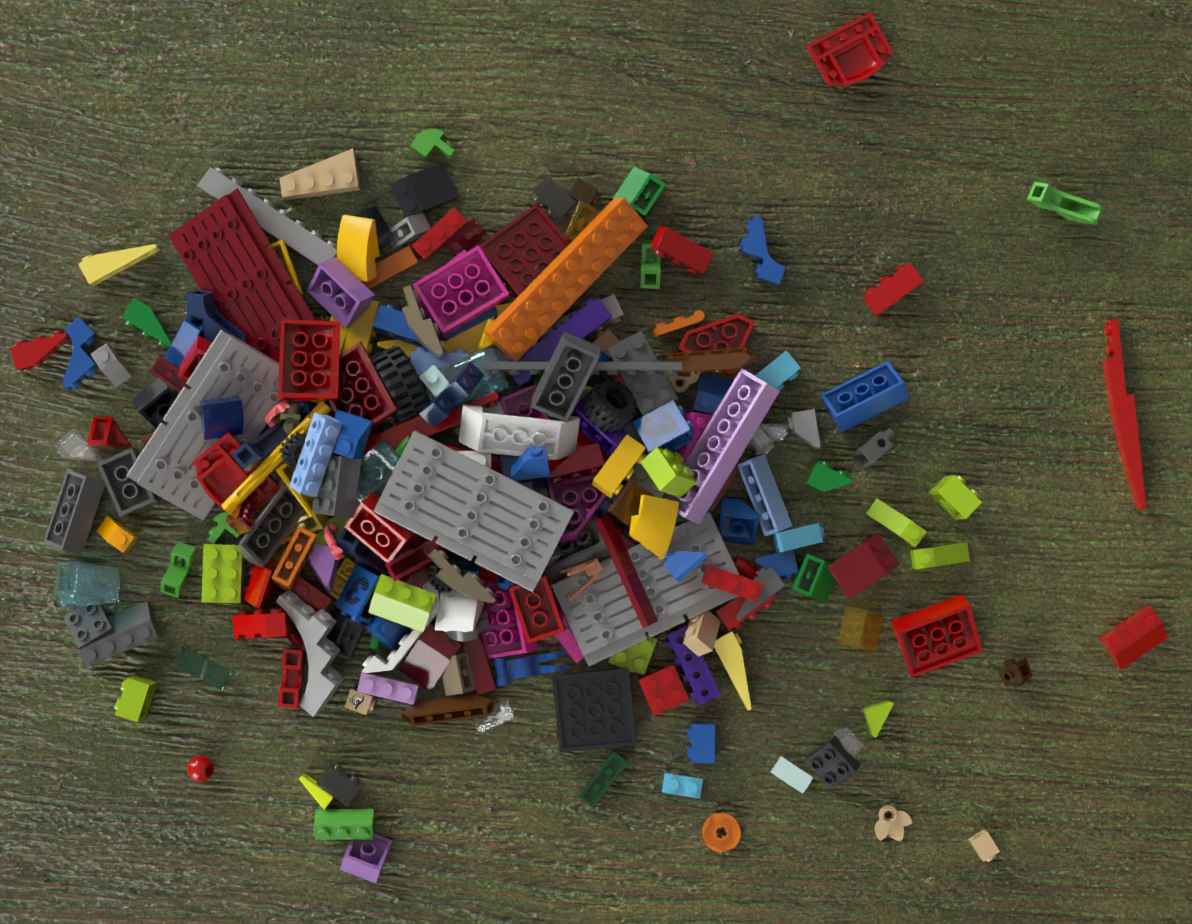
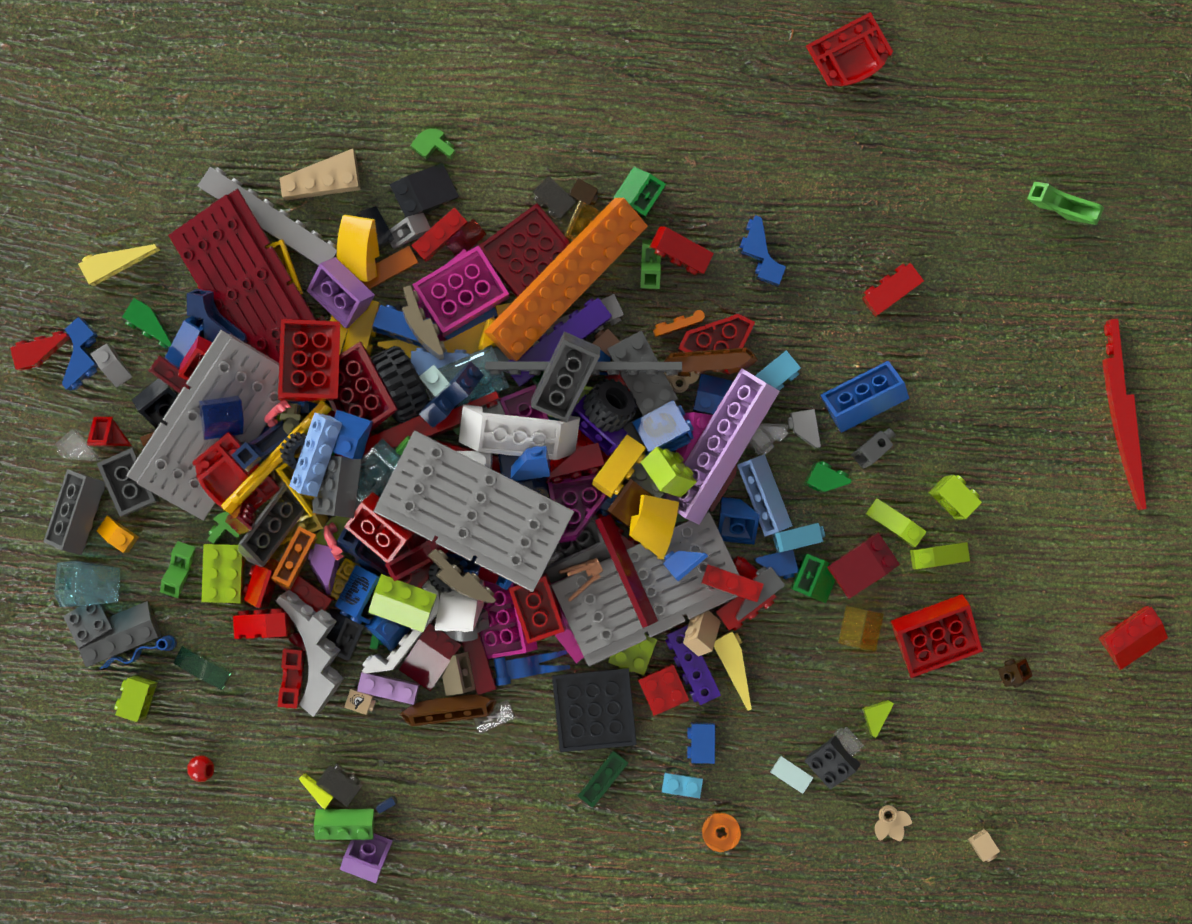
none -> blue flag [100,635,177,669]
none -> dark blue tile [376,796,398,814]

